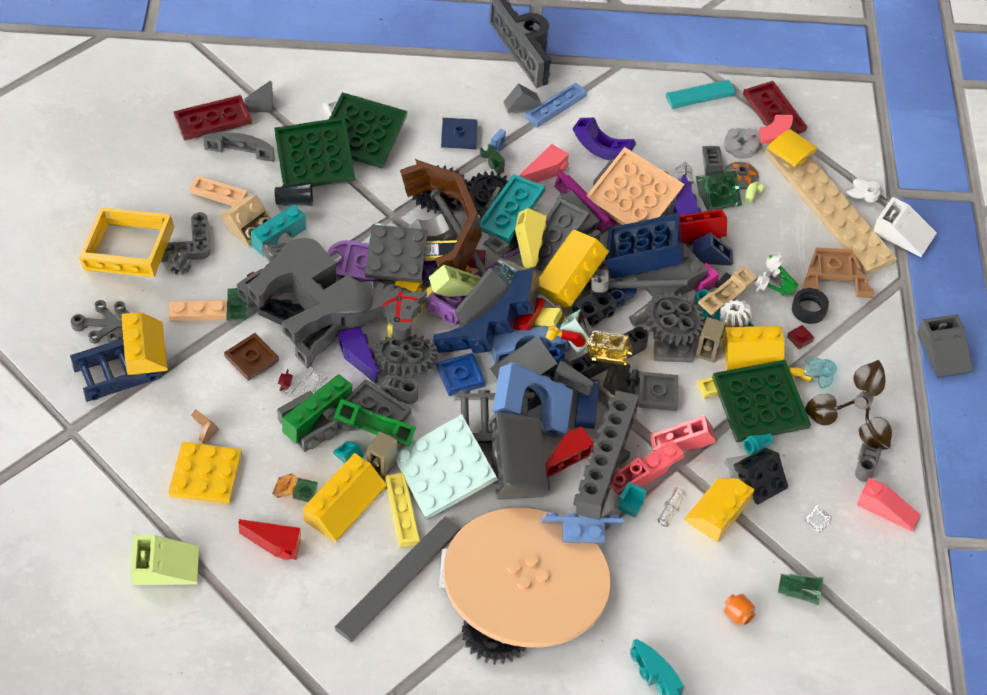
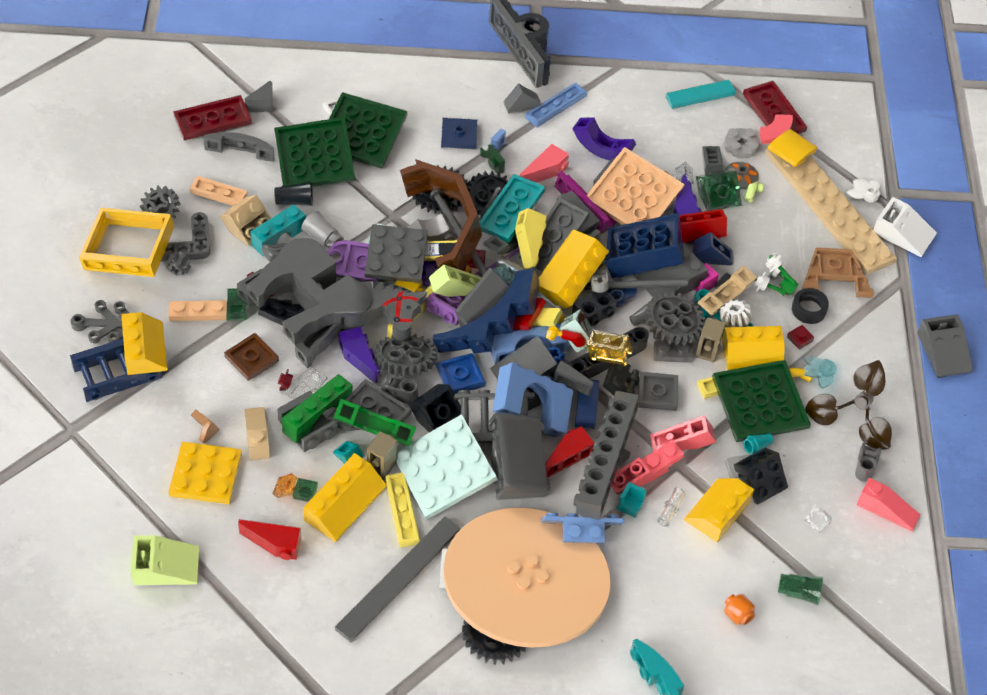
none -> dark grey gear [140,185,181,218]
none -> tan slope [245,407,270,460]
none -> light grey plant [301,211,344,248]
none -> black slope [408,384,461,433]

